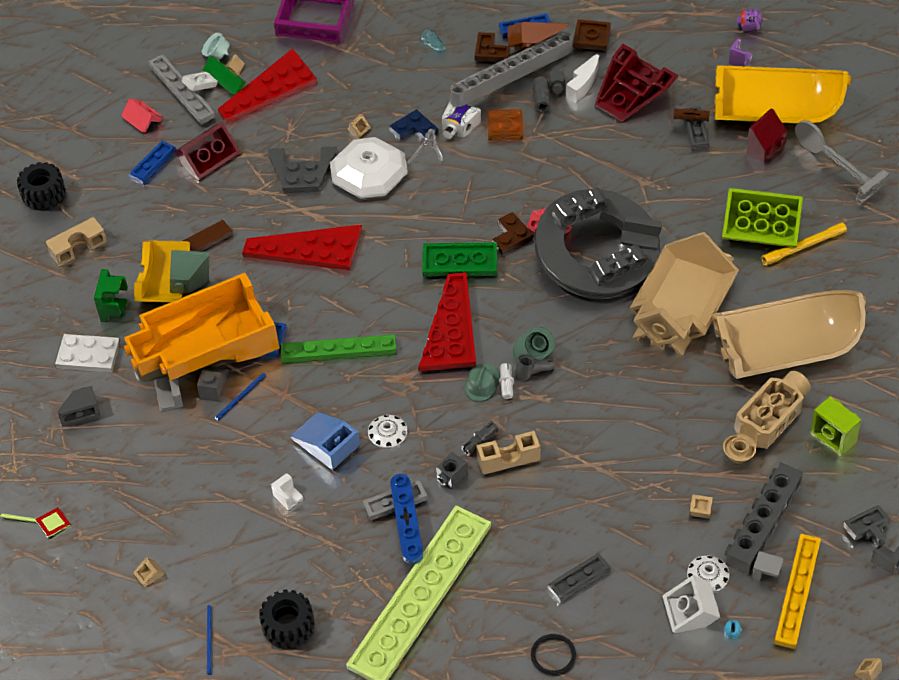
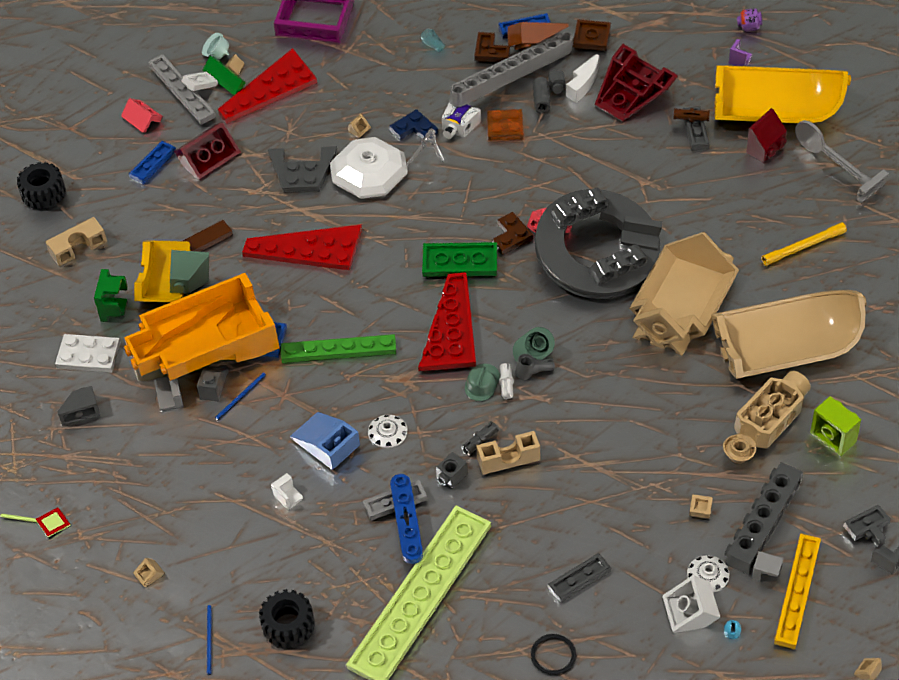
lime slope [722,188,803,248] -> none

